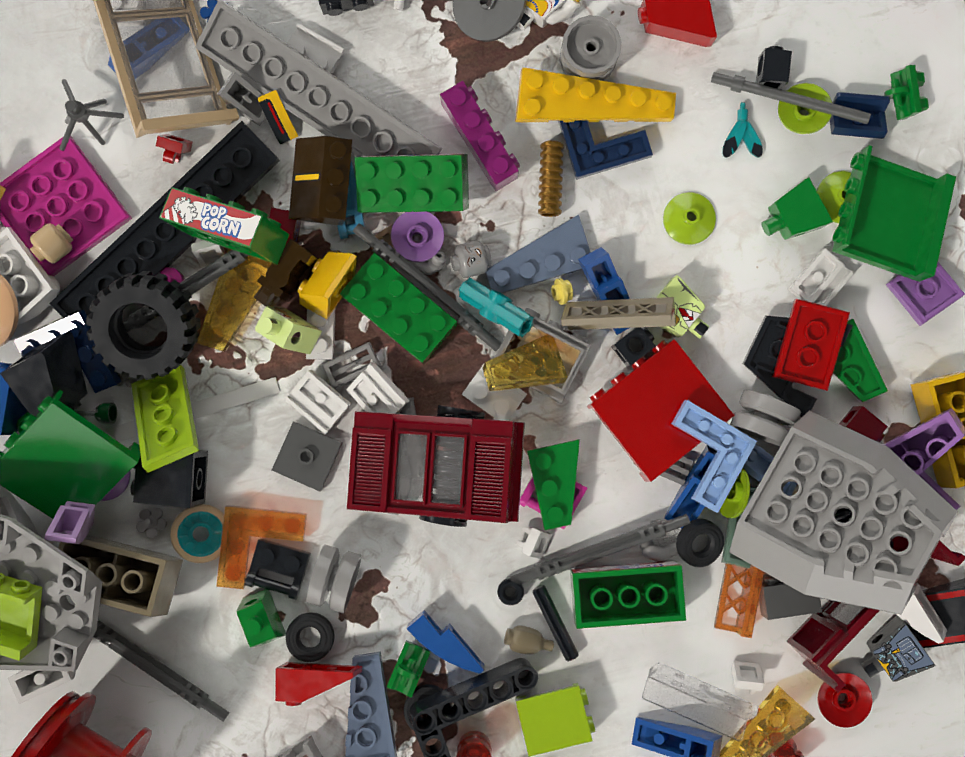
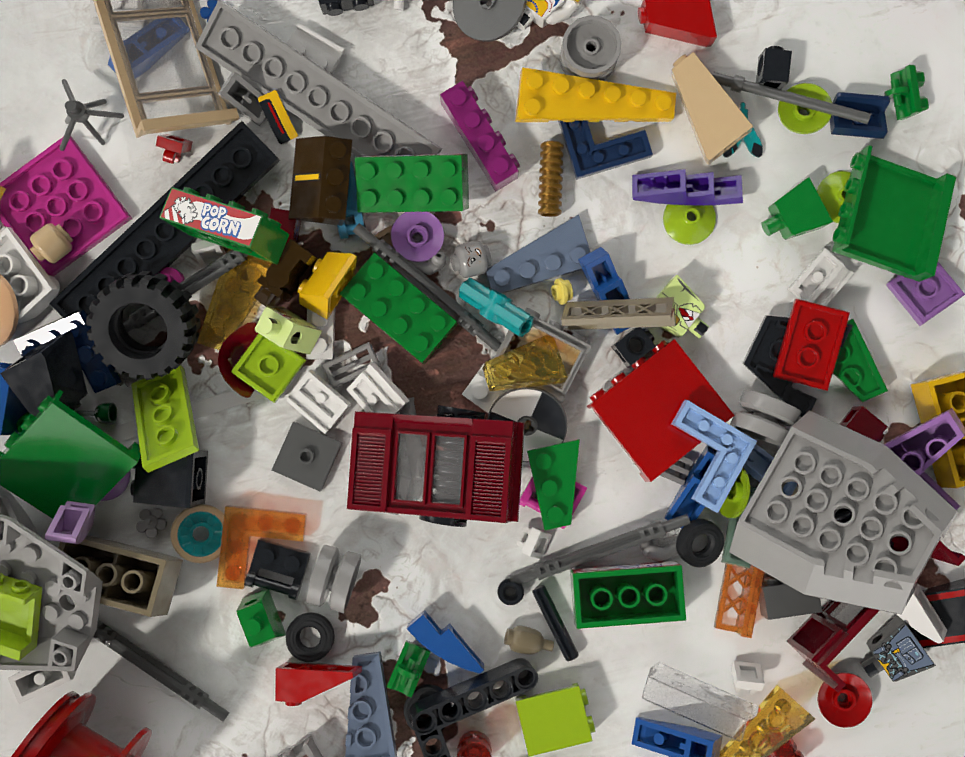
none -> dark red piece [218,322,259,398]
none -> lime plate [231,334,307,403]
none -> piece [487,386,567,462]
none -> dark purple slope [632,169,743,205]
none -> tan slope [672,52,753,165]

